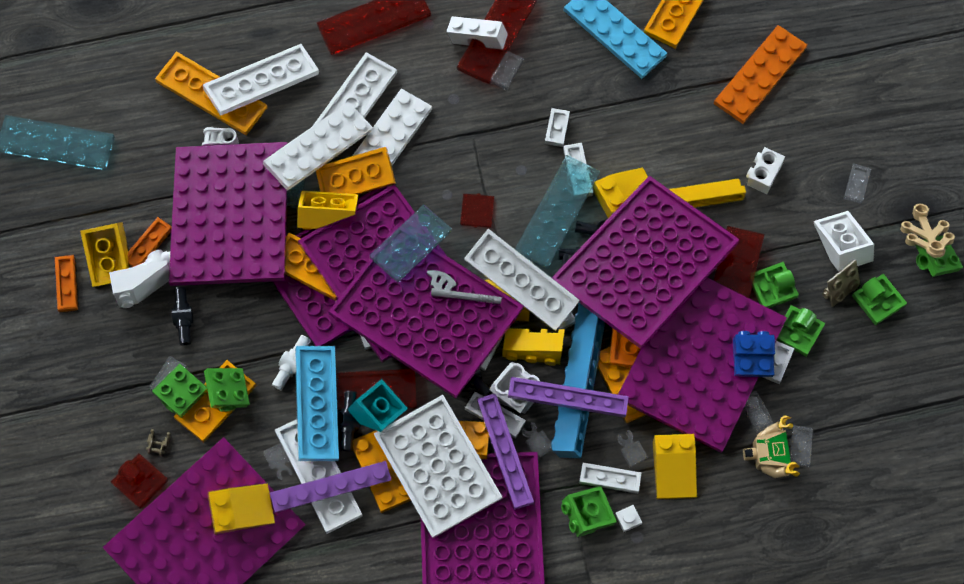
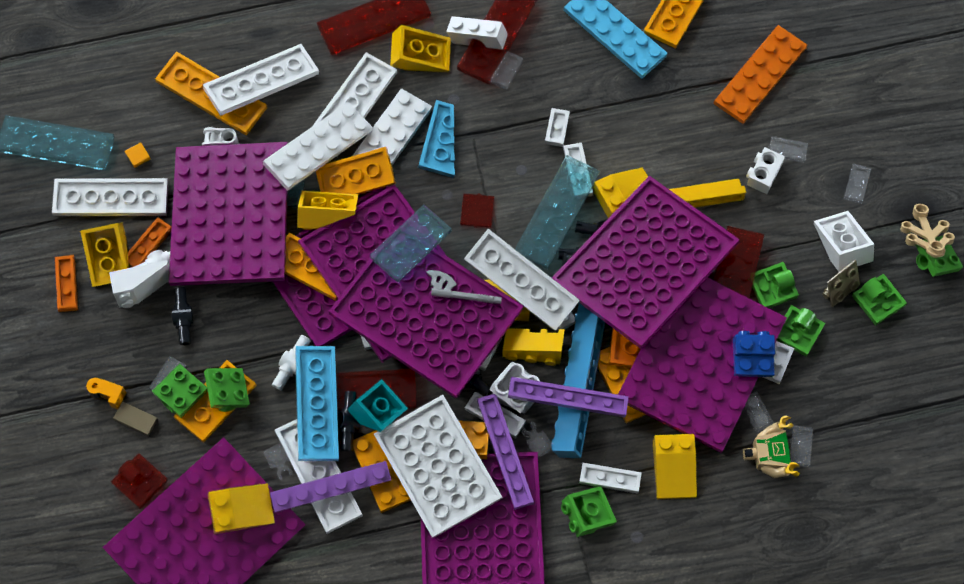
dark tan piece [146,429,170,456] -> none
white plate [615,505,642,532] -> none
clear plate [617,430,648,468] -> none
none -> white plate [52,178,169,216]
none -> light orange leg [86,378,126,410]
none -> dark tan tile [113,402,158,437]
none -> light orange tile [125,142,150,168]
none -> yellow slope [390,25,451,72]
none -> medium azure wing [418,100,455,178]
none -> clear plate [769,136,808,163]

